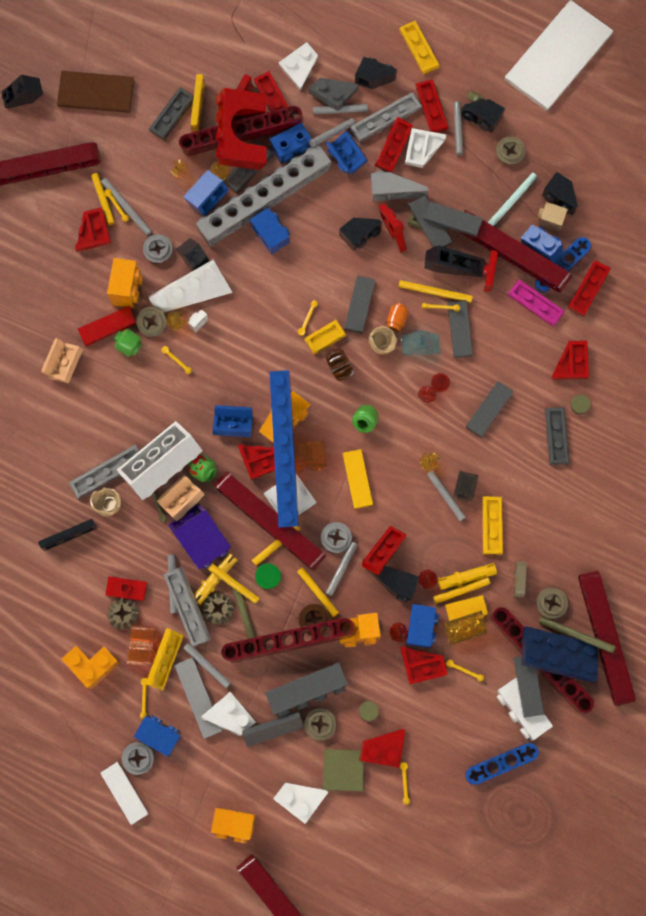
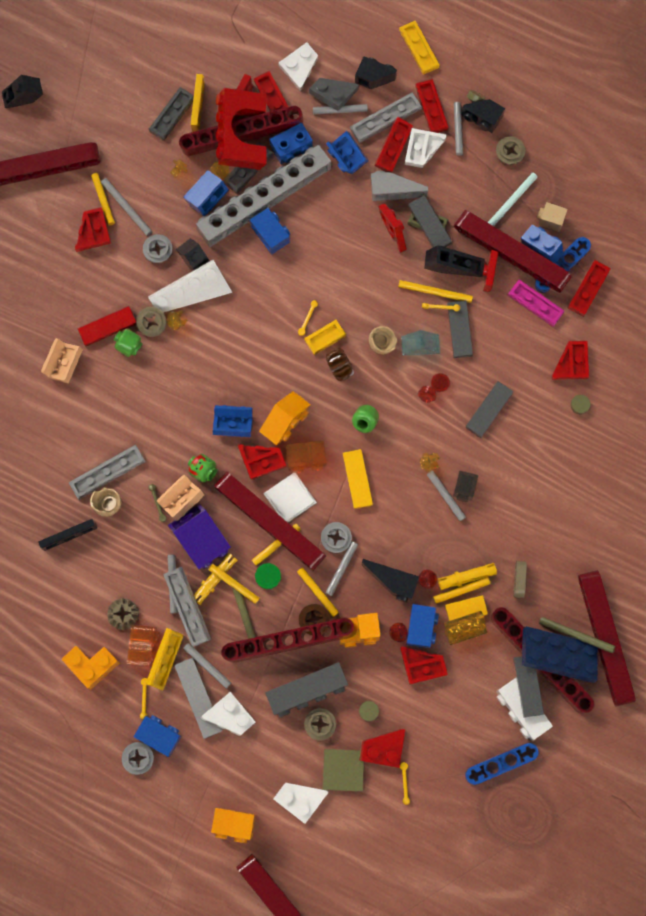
reddish brown tile [57,71,134,113] -> none
white tile [101,762,149,825] -> none
yellow hinge [104,189,129,222] -> none
red plate [105,576,147,602] -> none
light orange brick [107,258,143,308] -> none
white brick [117,421,202,500] -> none
yellow hinge [161,346,192,374] -> none
white plate [189,309,208,333] -> none
dark tan gear [203,593,234,624] -> none
dark grey tile [242,712,304,747] -> none
blue plate [269,370,299,527] -> none
light grey bar [309,118,355,147] -> none
black slope [339,217,382,251] -> none
dark grey tile [344,276,375,334] -> none
red plate [361,526,407,575] -> none
orange brick [386,303,409,332] -> none
dark grey tile [424,201,483,237] -> none
yellow hinge [446,660,484,682] -> none
yellow tile [482,496,503,555] -> none
white tile [504,0,613,111] -> none
dark tan gear [536,587,568,619] -> none
black slope [542,172,577,216] -> none
dark grey tile [545,407,569,465] -> none

